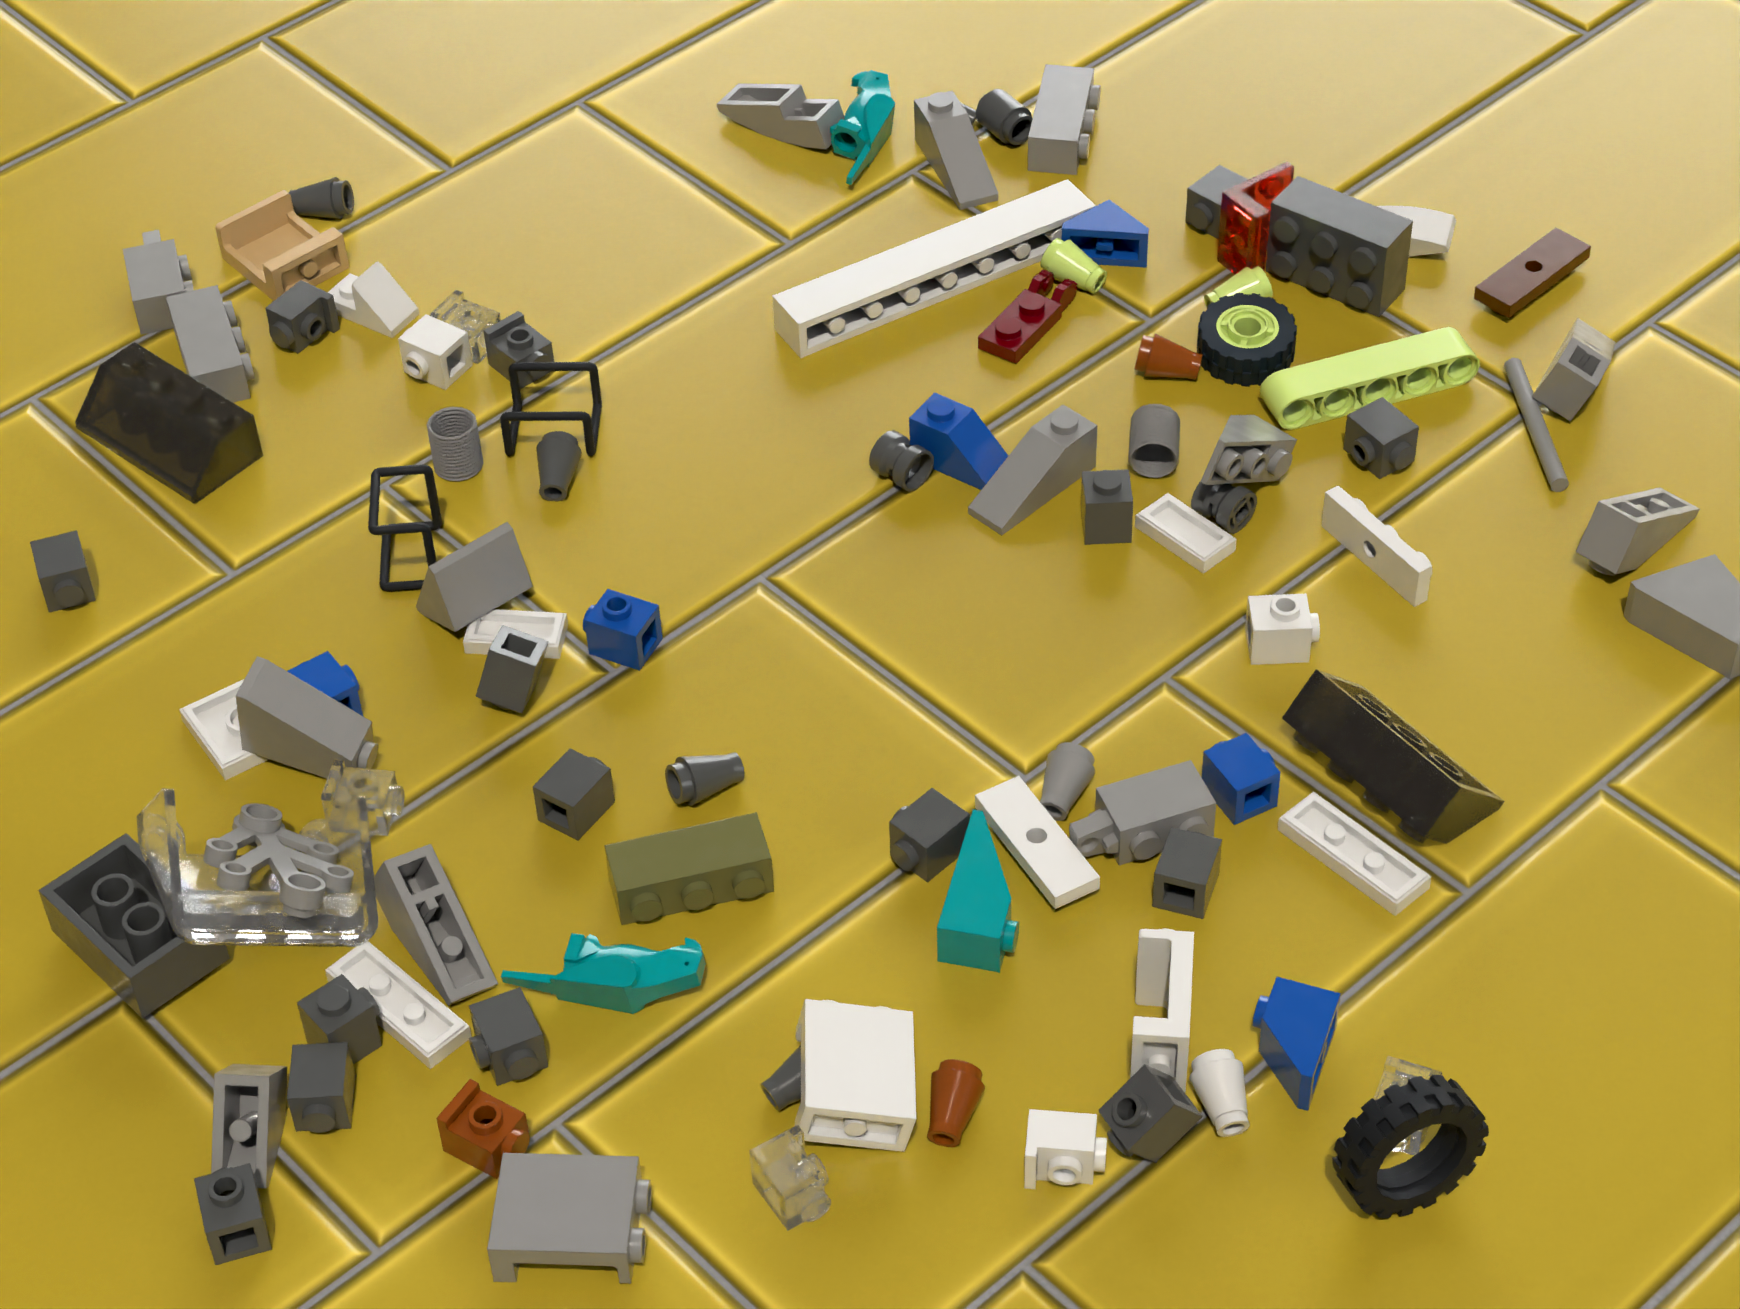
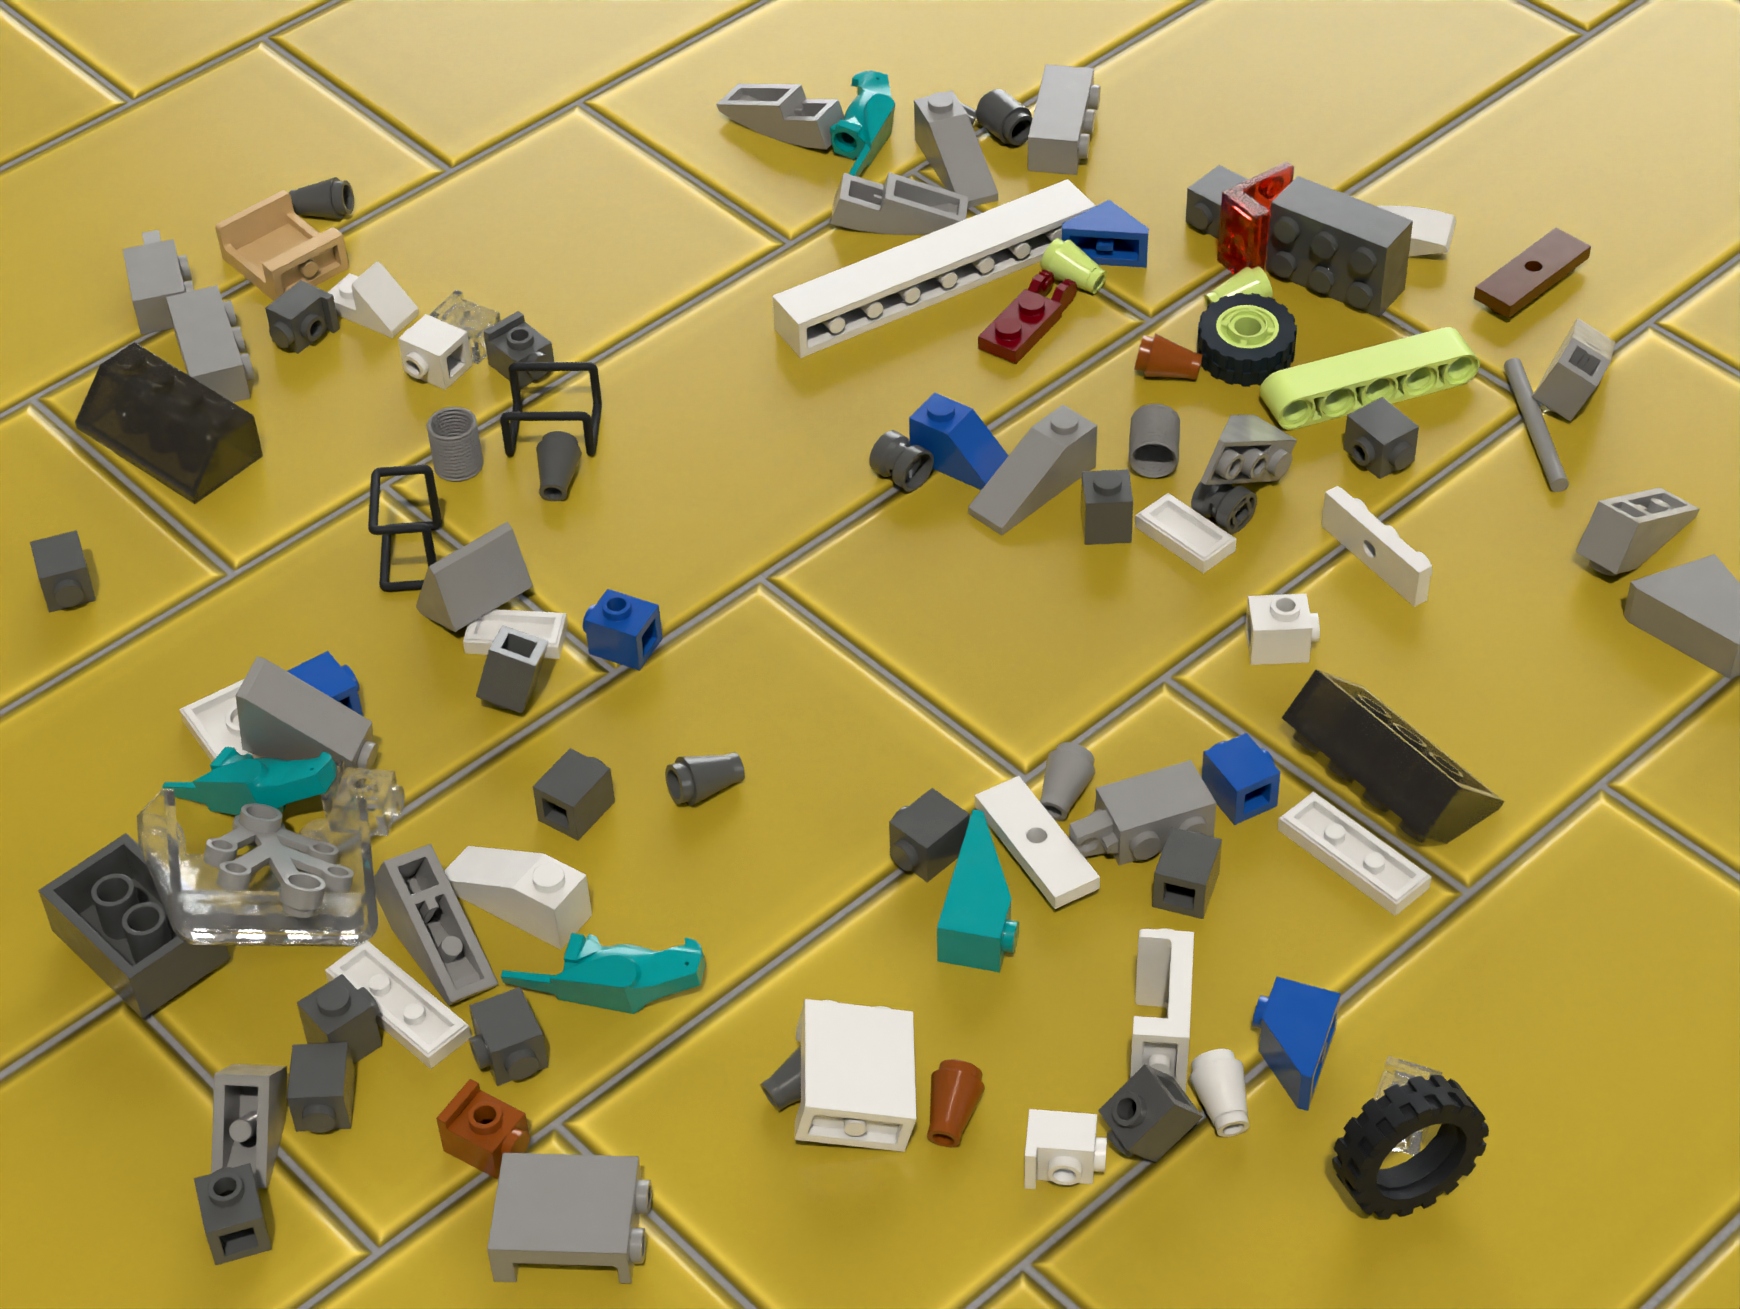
olive brick [604,812,774,925] -> none
clear brick [749,1125,831,1231] -> none
none -> teal animal [162,747,337,815]
none -> white slope [444,846,592,950]
none -> light grey slope [830,172,969,235]

